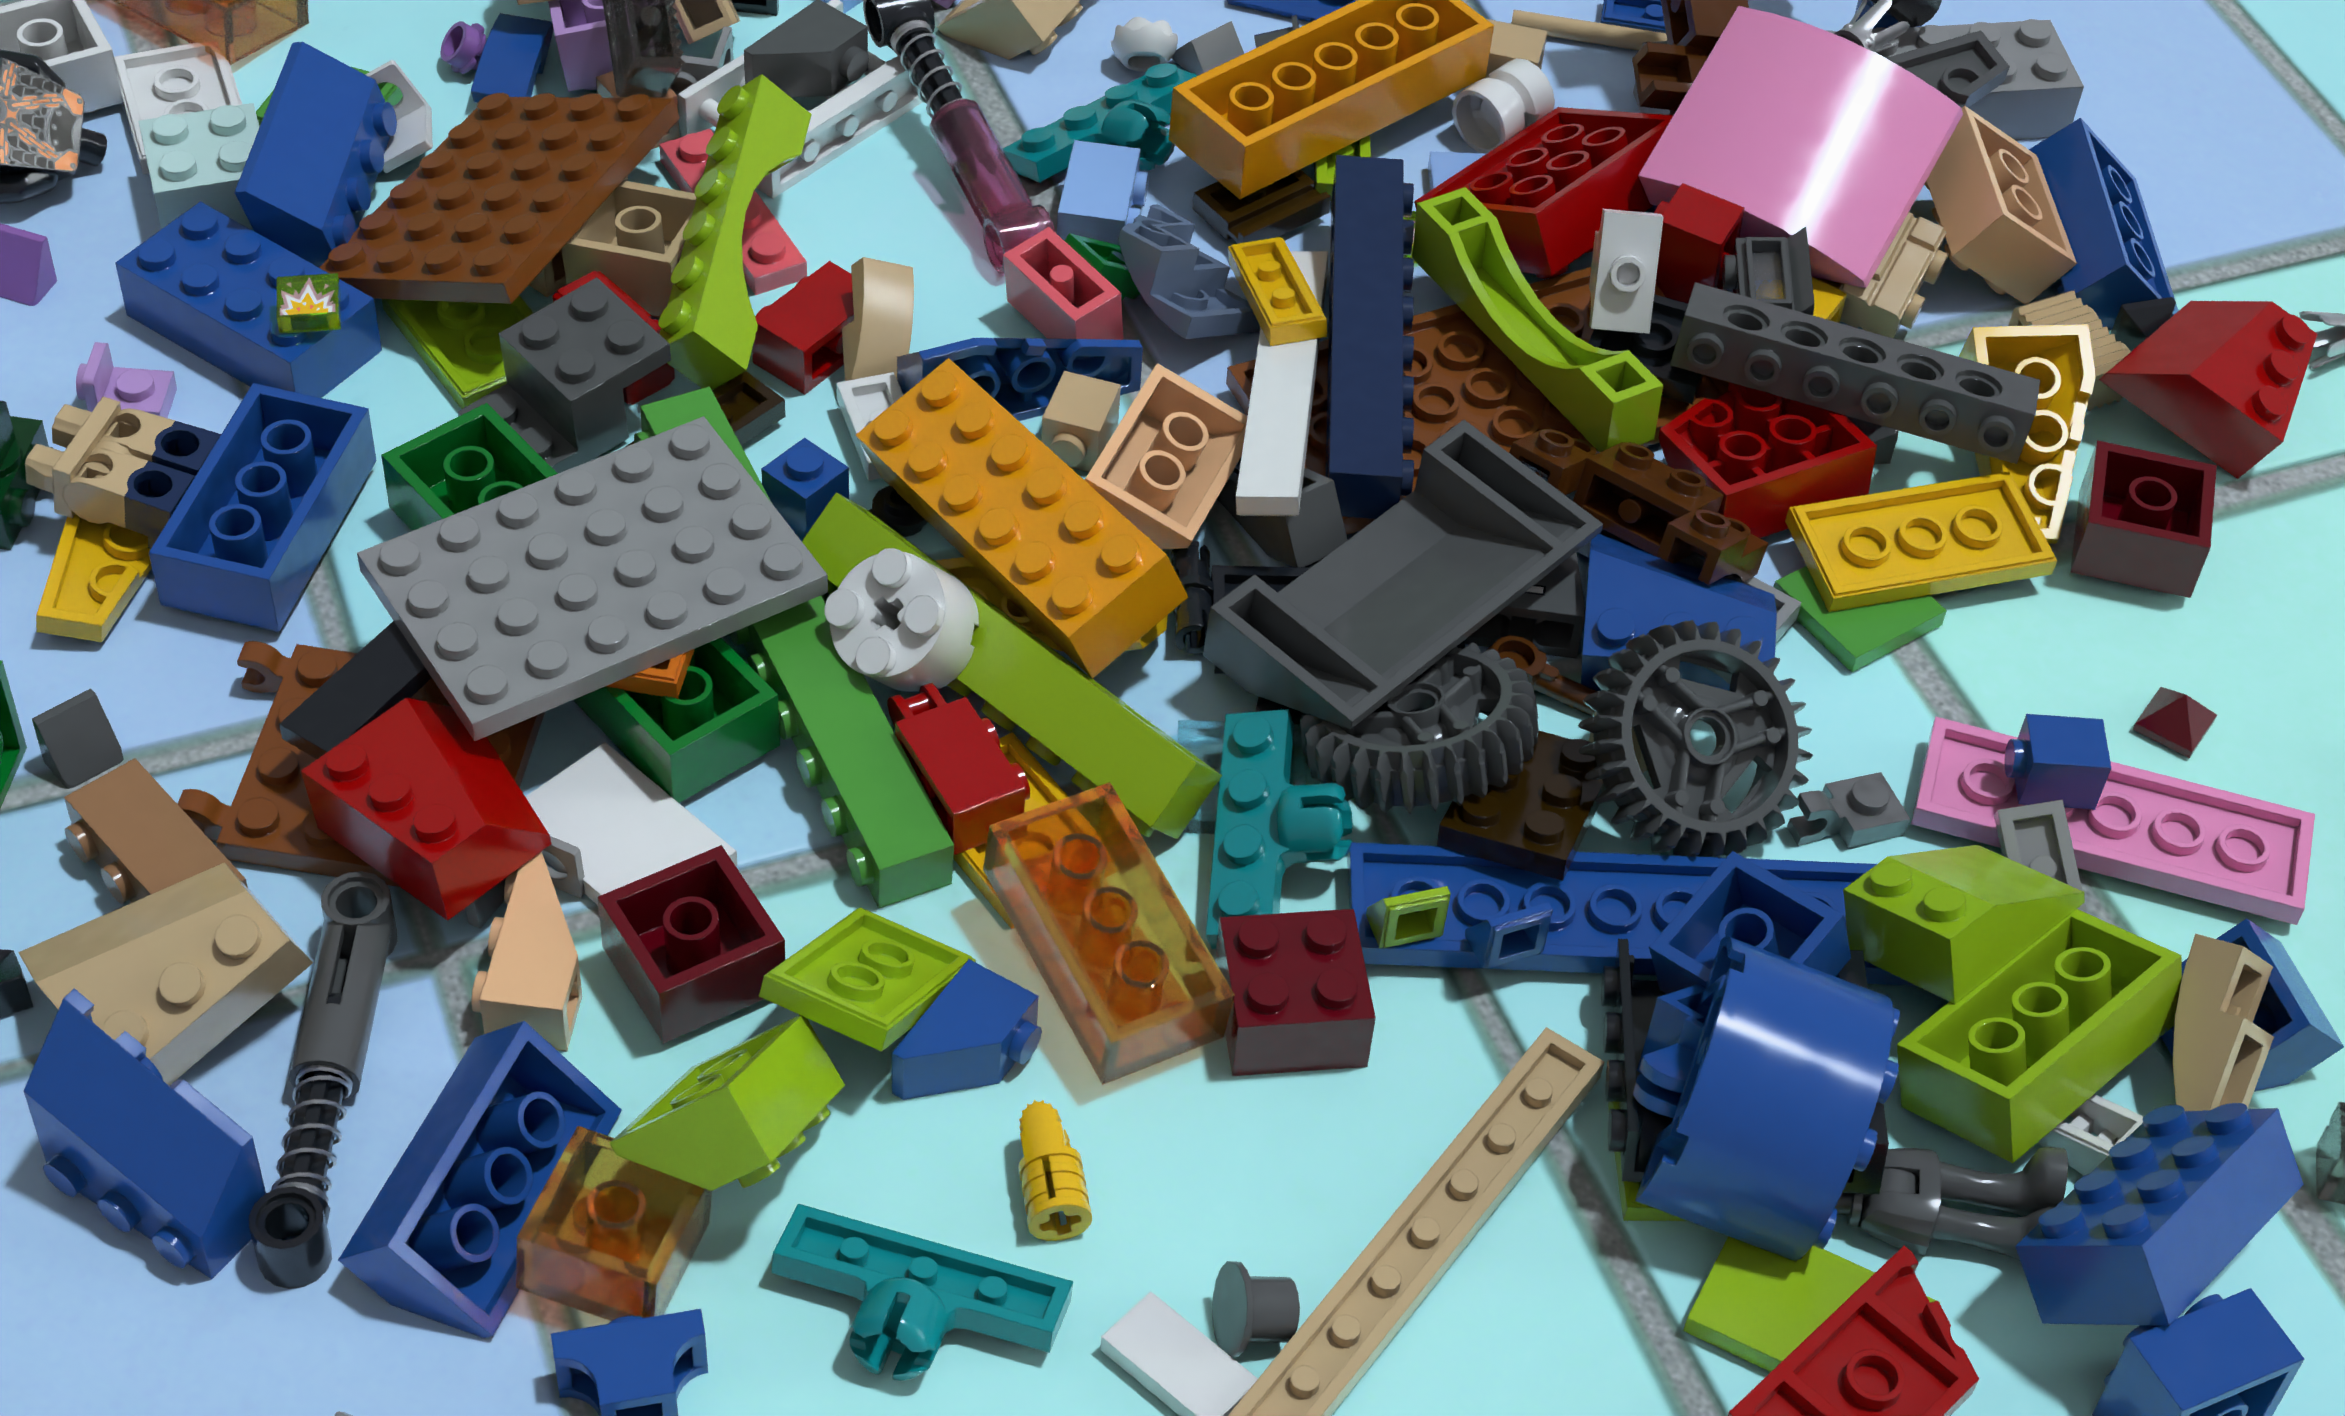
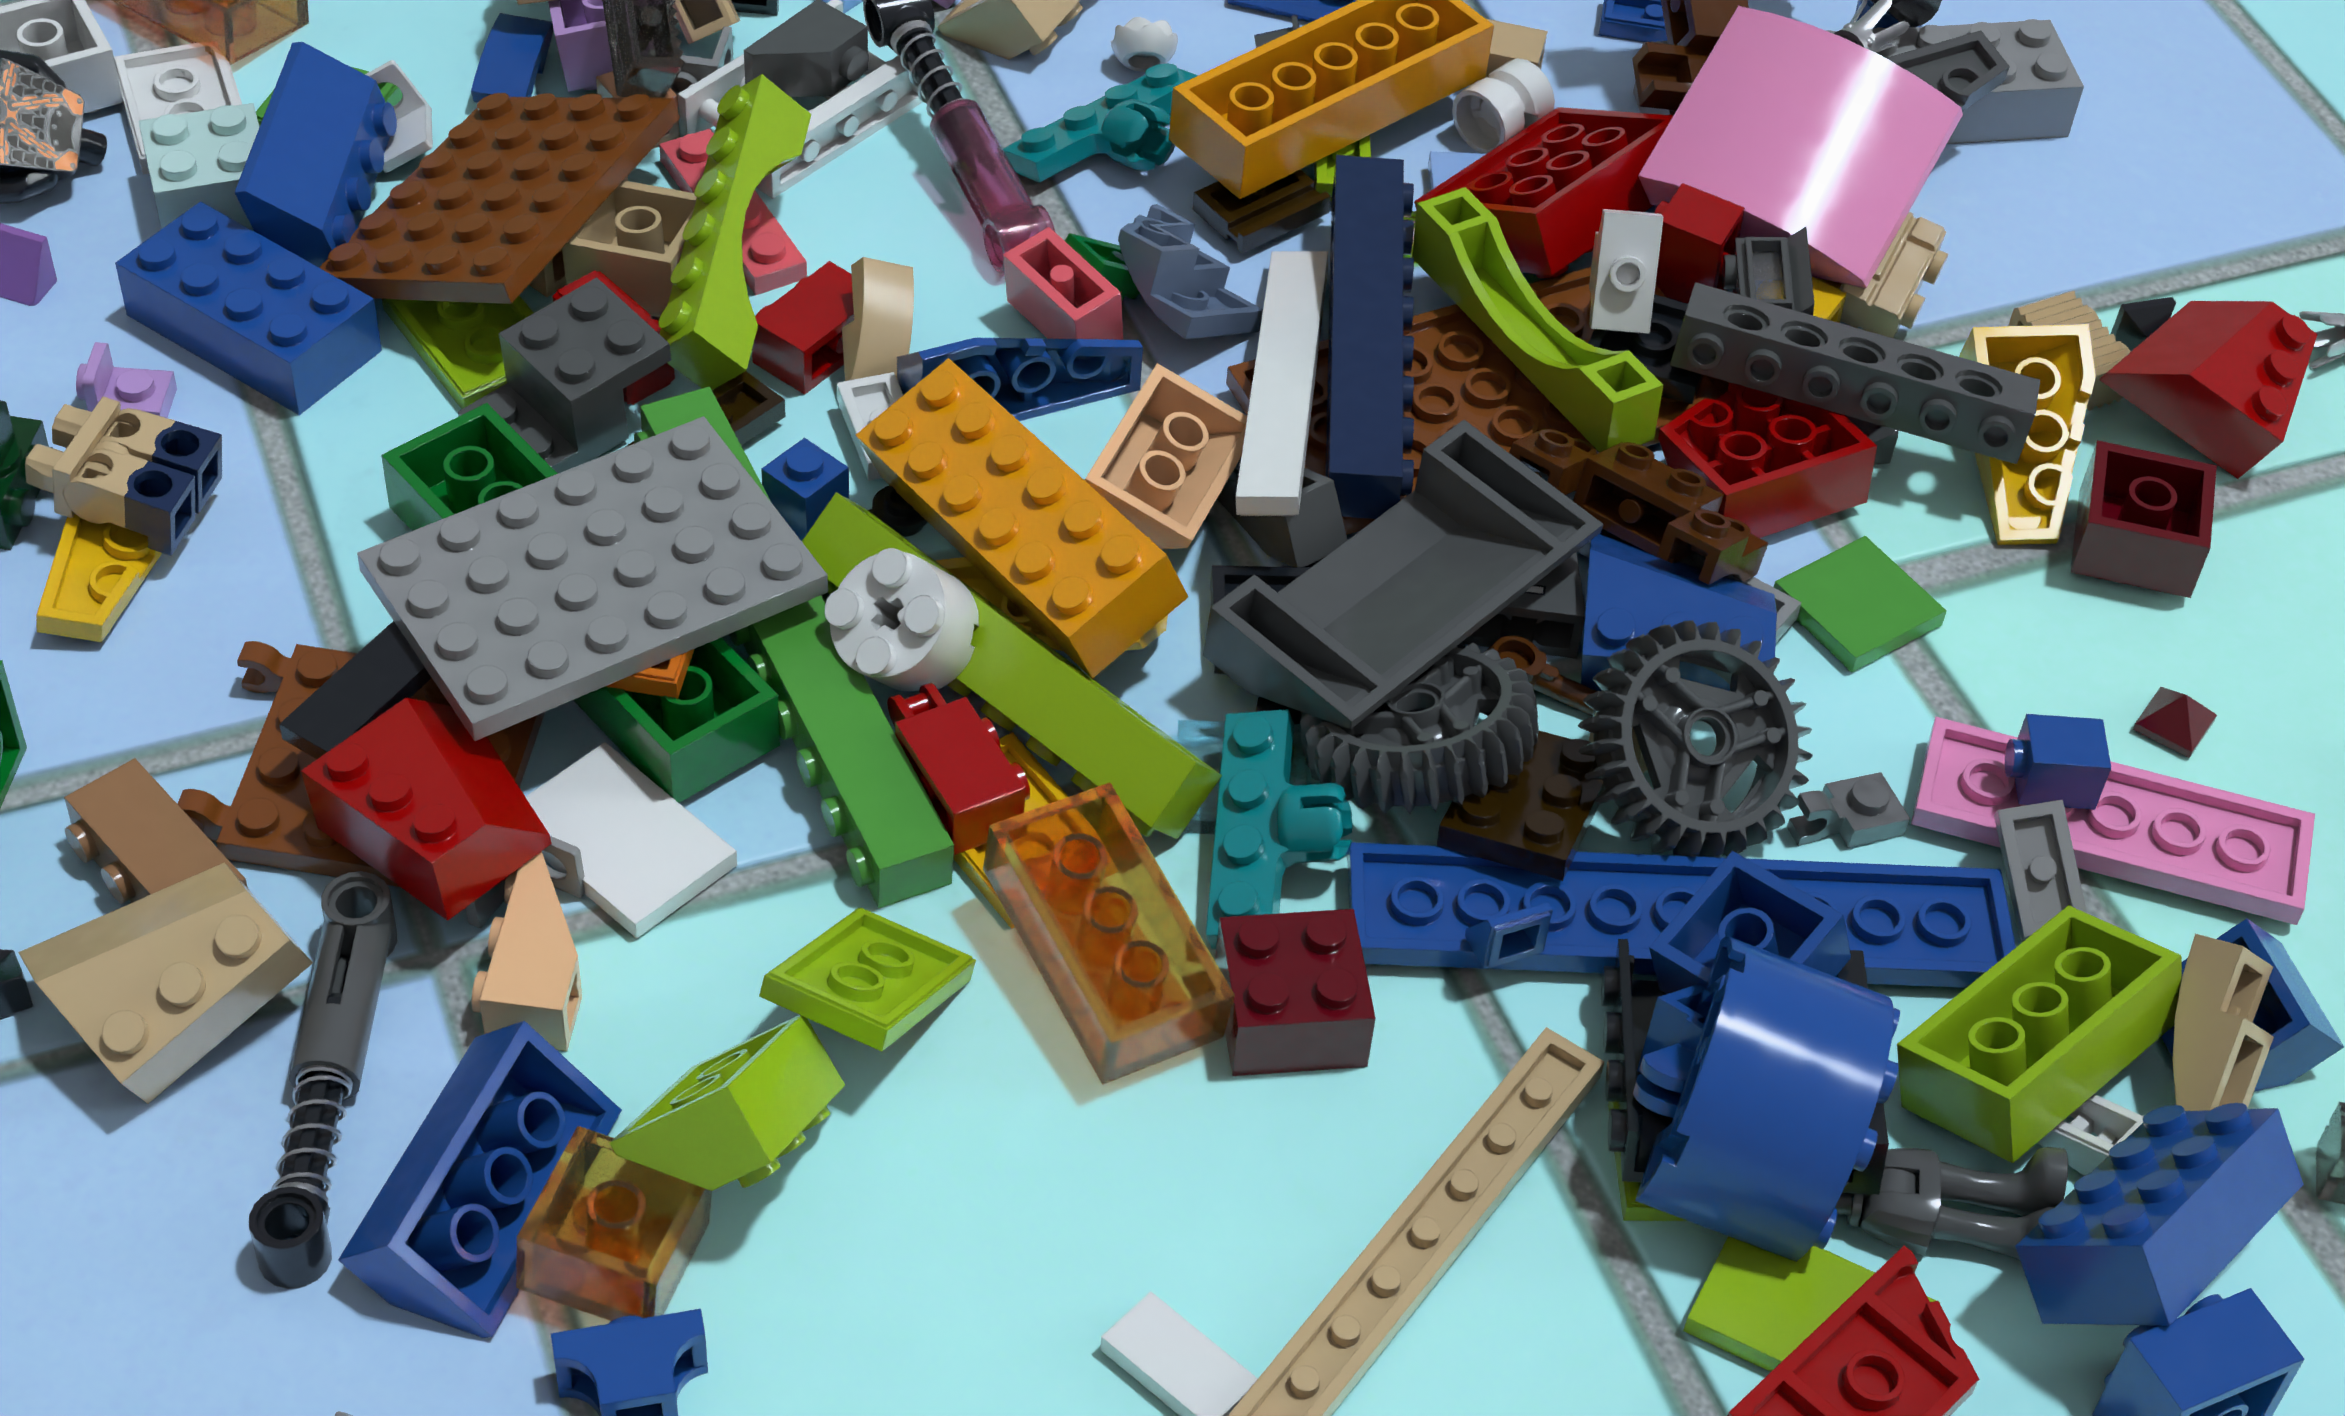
blue wedge [23,988,266,1279] -> none
dark grey slope [32,689,124,789] -> none
blue brick [149,383,377,632] -> none
clear neon green tile [277,273,341,333] -> none
medium lavender plate [440,21,487,74] -> none
dark red brick [597,845,786,1044] -> none
teal plate [771,1204,1074,1381] -> none
blue slope [892,959,1042,1100] -> none
yellow hinge [1018,1100,1092,1241] -> none
tan brick [1041,371,1121,472] -> none
light blue brick [1057,140,1149,245] -> none
black pin [1171,541,1214,654] -> none
light grey slope [1172,21,1244,75] -> none
dark grey piece [1212,1261,1300,1357] -> none
yellow tile [1228,237,1327,346] -> none
lime slope [1366,886,1451,948] -> none
tan bar [1511,9,1667,51] -> none
yellow tile [1785,471,2058,612] -> none
lime slope [1843,845,2085,1004] -> none
light nougat brick [1924,105,2077,305] -> none
blue slope [2029,118,2179,330] -> none

